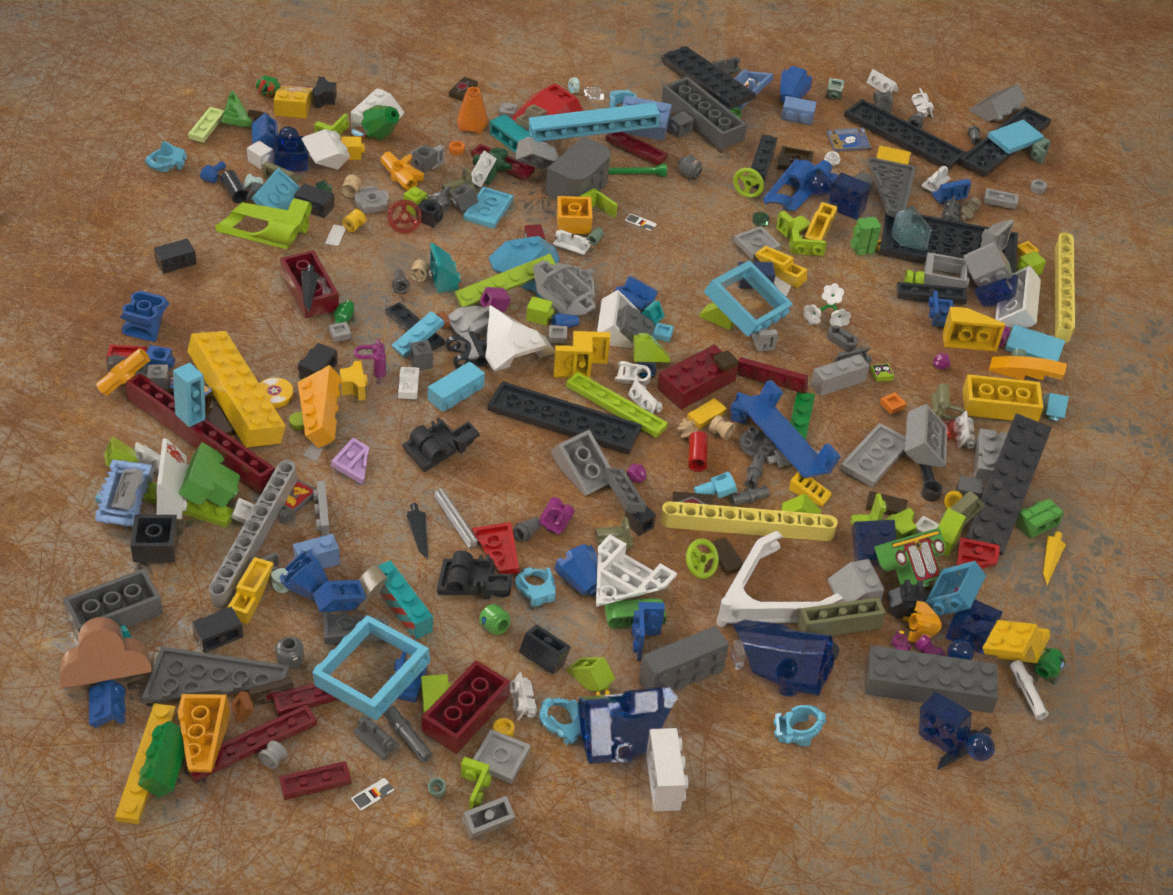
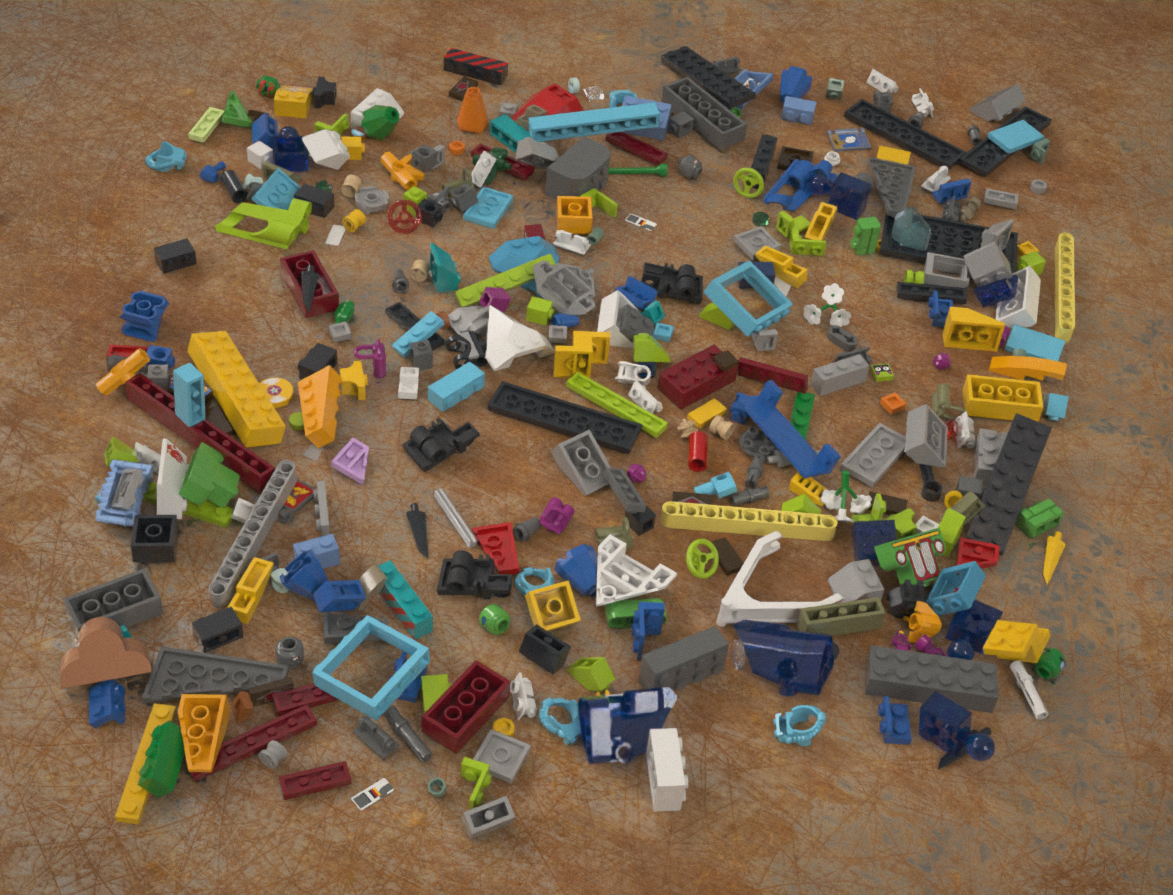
none -> black brick [444,48,508,85]
none -> yellow brick [525,580,581,632]
none -> black plate [641,262,703,304]
none -> white plant [820,470,872,522]
none -> blue bracket [878,696,912,745]

